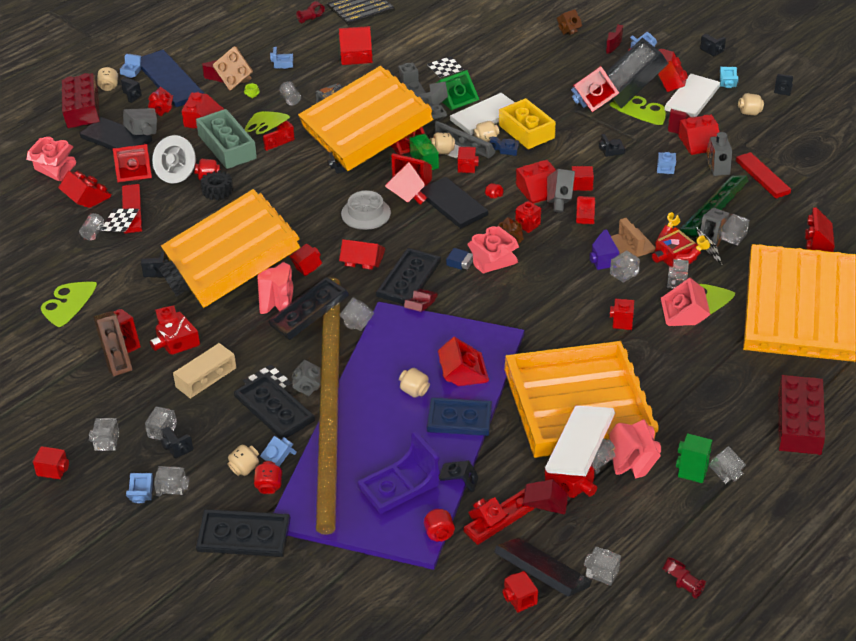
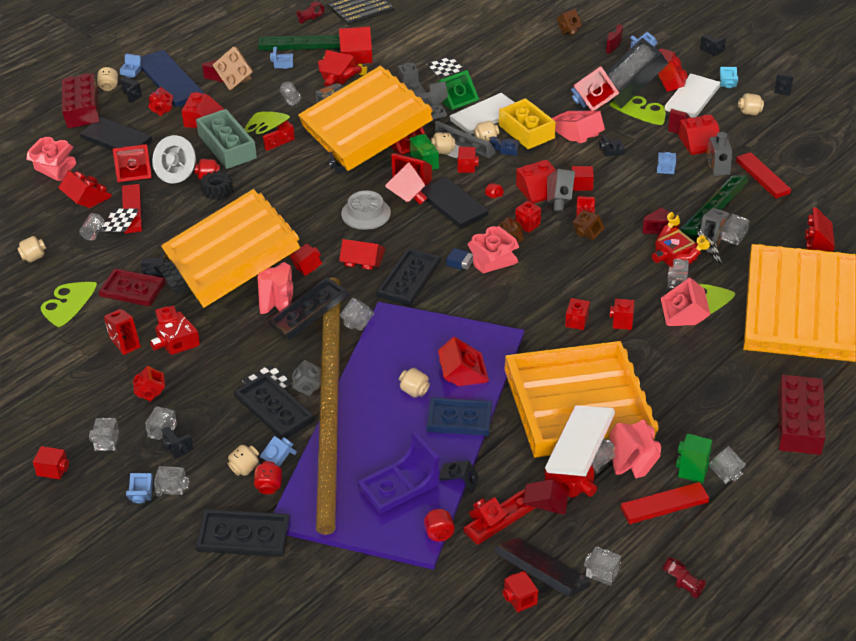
reddish brown brick [93,311,133,376] -> none
dark grey torso [123,108,157,135] -> none
tan brick [173,343,236,399] -> none
lime plate [244,83,260,98] -> none
dark red slope [404,289,438,312] -> none
dark purple slope [590,230,619,270] -> none
clear brick [610,250,640,283] -> none
medium nougat bracket [611,218,655,261] -> none
none -> tan head [17,236,46,262]
none -> dark red tile [98,268,166,307]
none -> red brick [133,366,165,402]
none -> dark green plate [258,35,340,51]
none -> red torso [318,50,367,87]
none -> coral slope [552,111,605,143]
none -> red brick [565,298,590,330]
none -> reddish brown brick [572,210,605,240]
none -> red tile [620,482,709,524]
none -> dark red slope [642,207,680,234]

